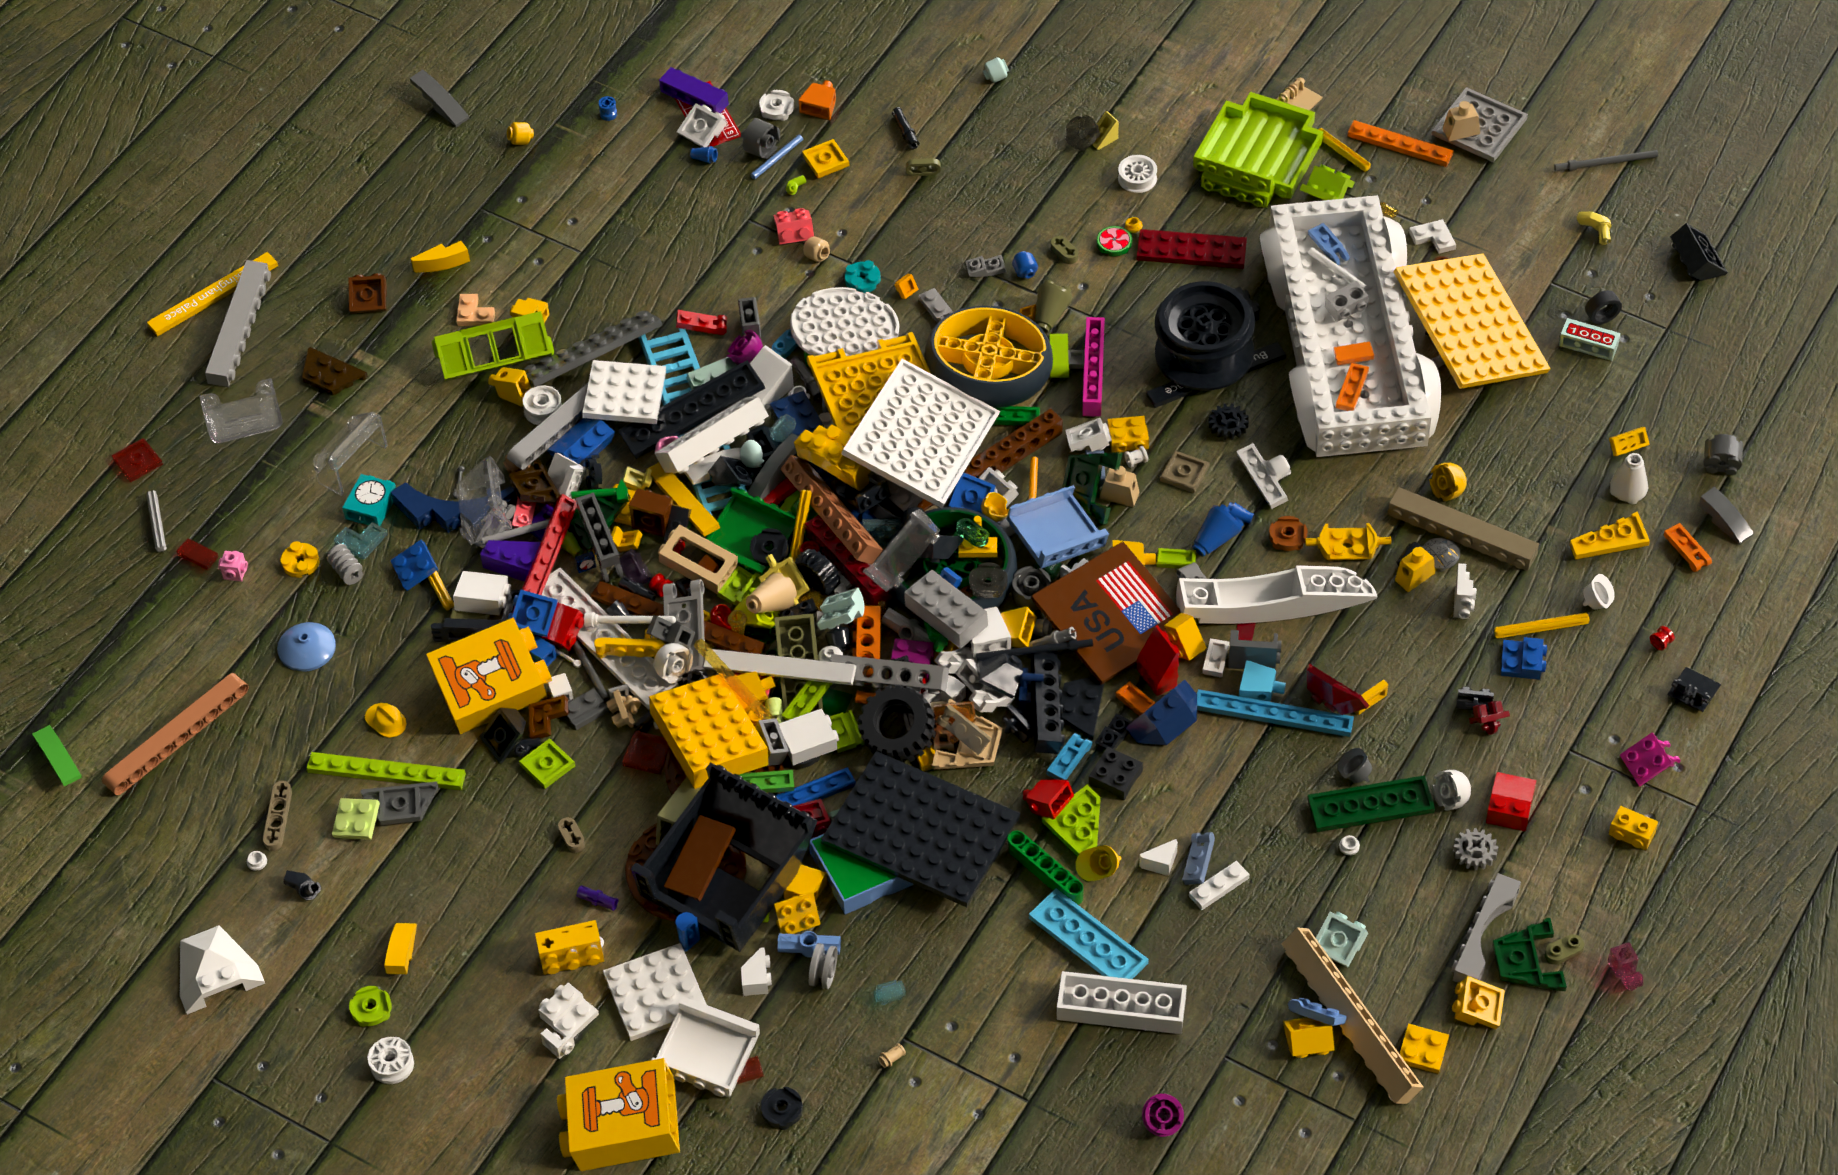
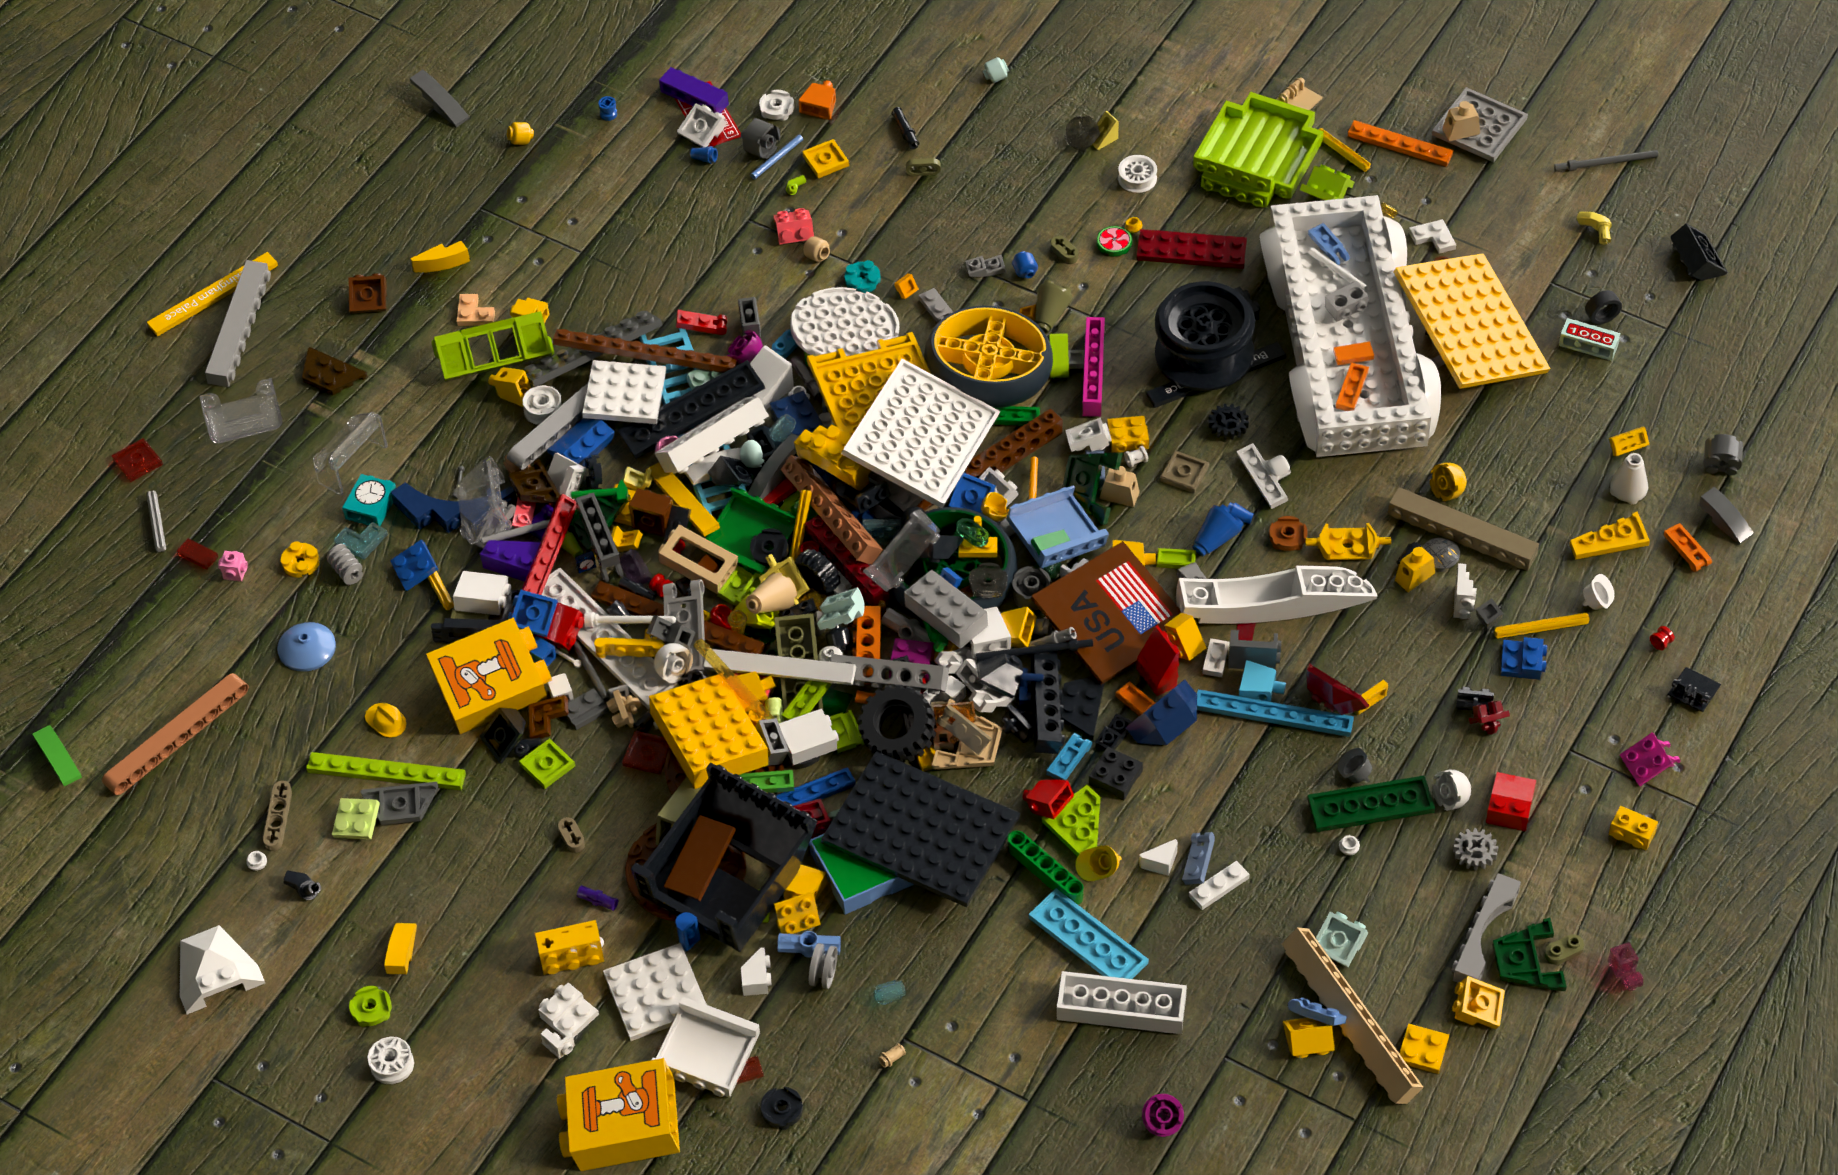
none -> reddish brown plate [553,329,737,373]
none -> tile [1031,529,1071,556]
none -> dark grey brick [1476,598,1503,630]

